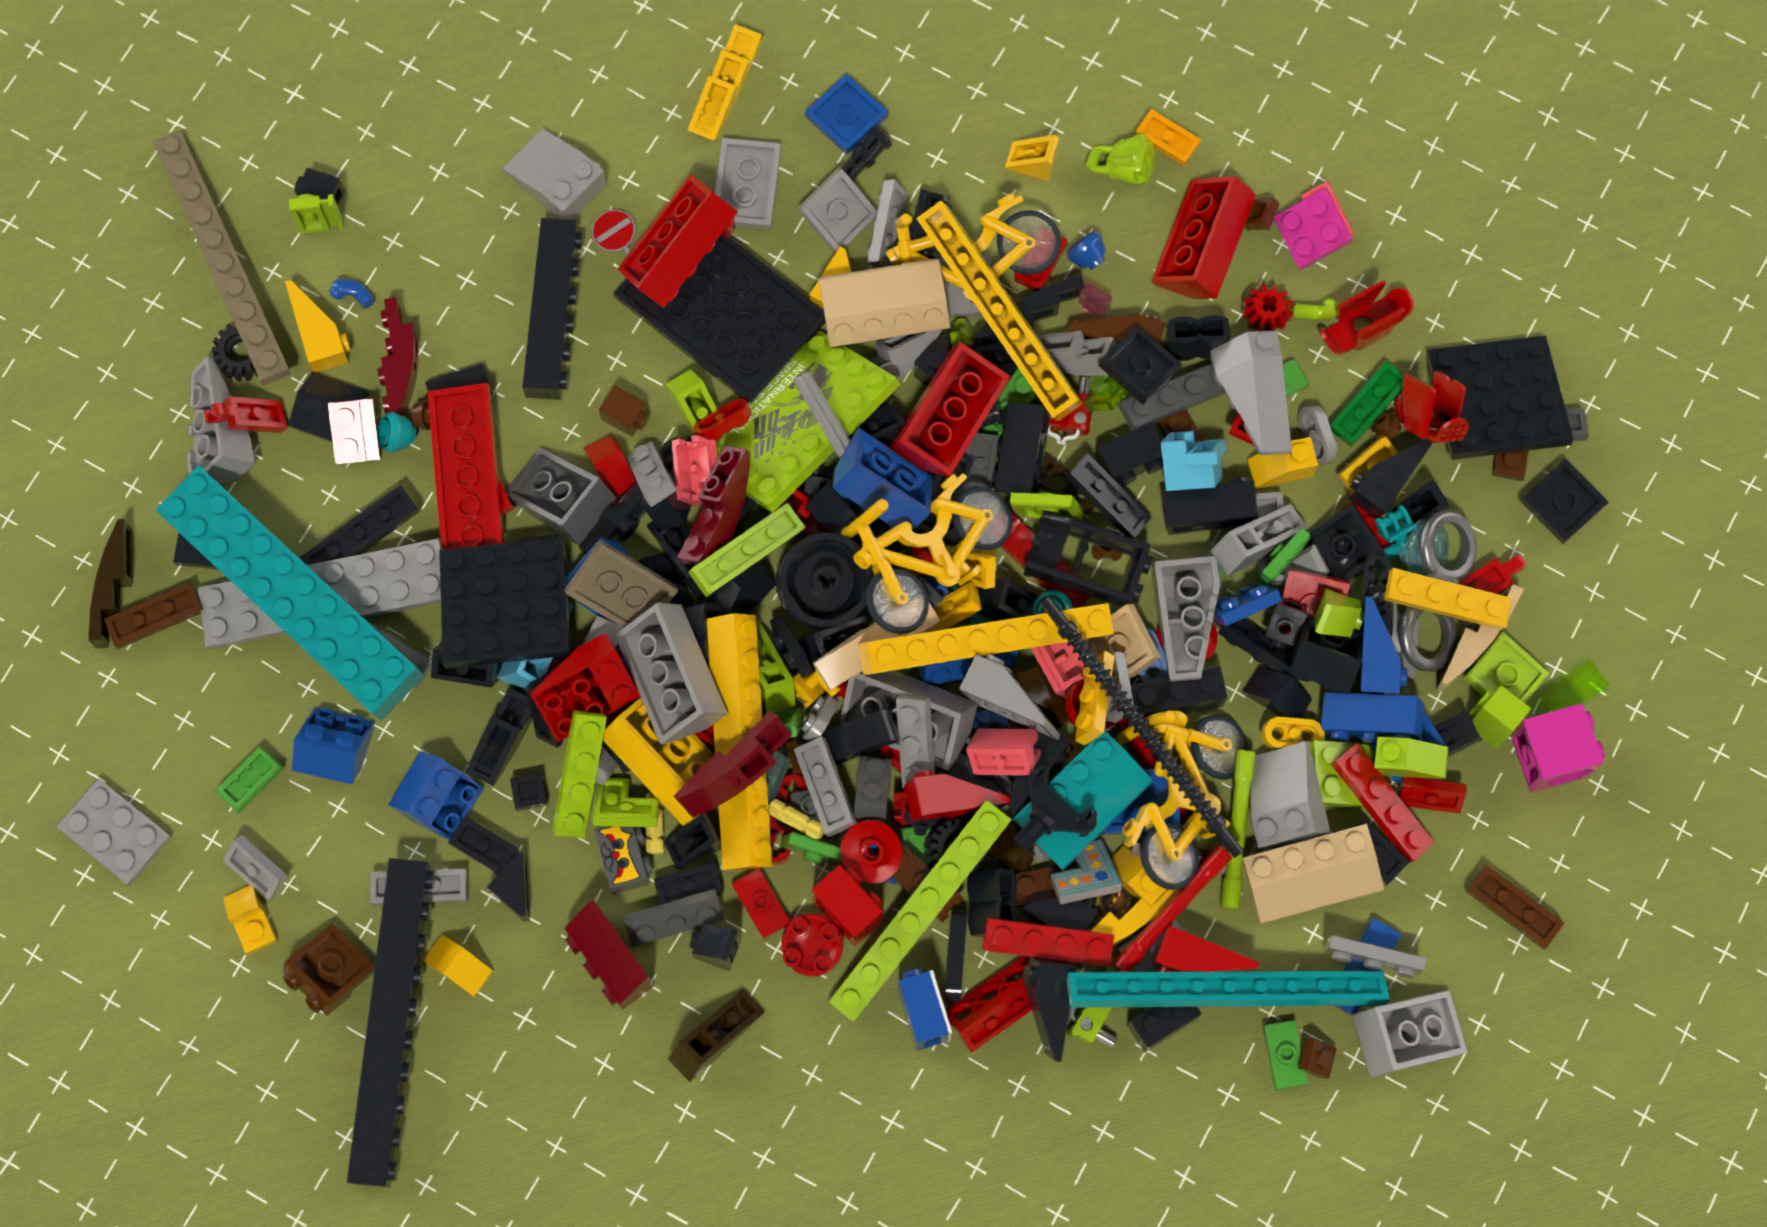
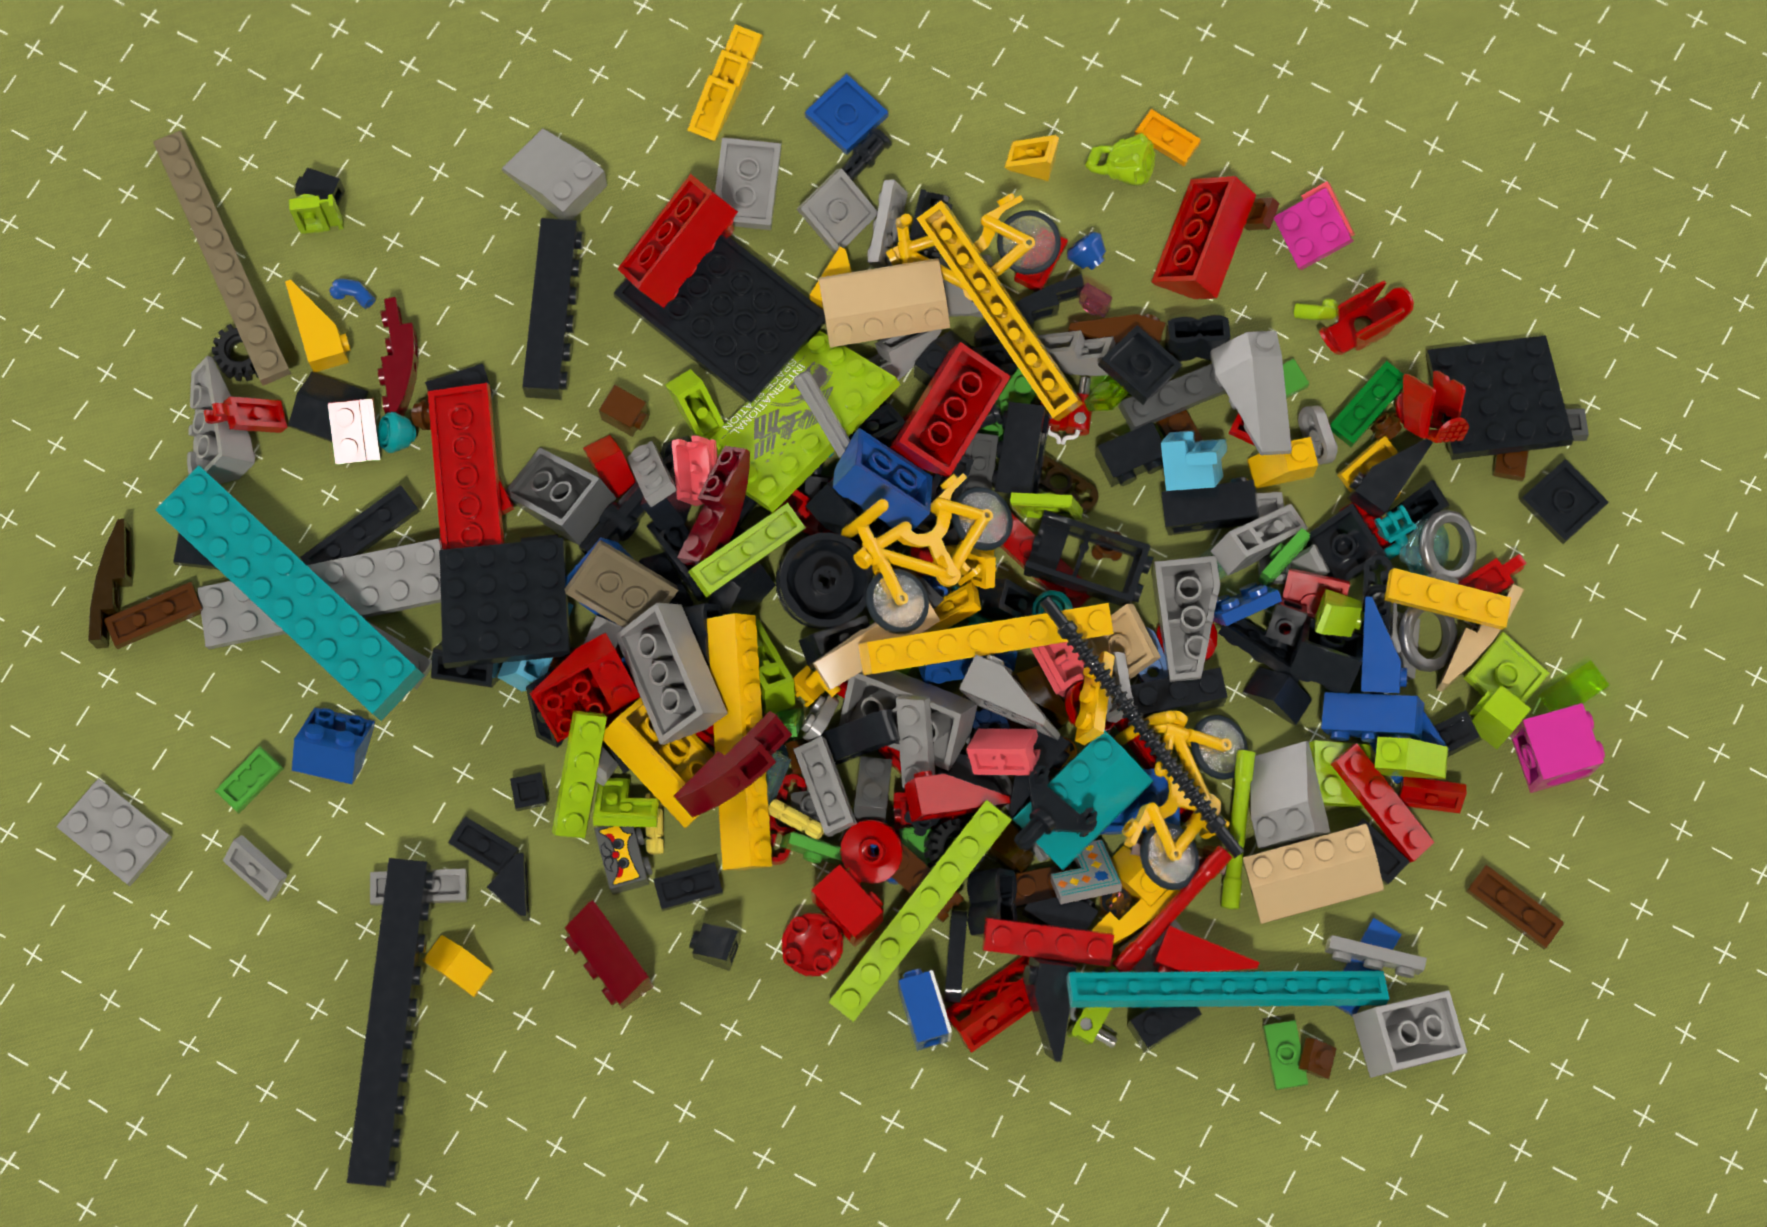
yellow slope [223,885,278,955] -> none
reddish brown plate [282,923,375,1016] -> none
blue slope [388,751,484,841] -> none
black slope [465,687,532,786] -> none
red piece [592,209,636,256] -> none
dark grey plate [623,889,724,947] -> none
black slope [664,813,721,870] -> none
dark brown slope [668,989,765,1082] -> none
red plate [693,398,752,442] -> none
red plate [732,868,790,940] -> none
black plate [770,616,813,678] -> none
lime arm [949,318,974,347] -> none
black plate [1065,453,1152,539] -> none
red gear [1242,283,1293,331] -> none
yellow plate [1261,717,1325,749] -> none

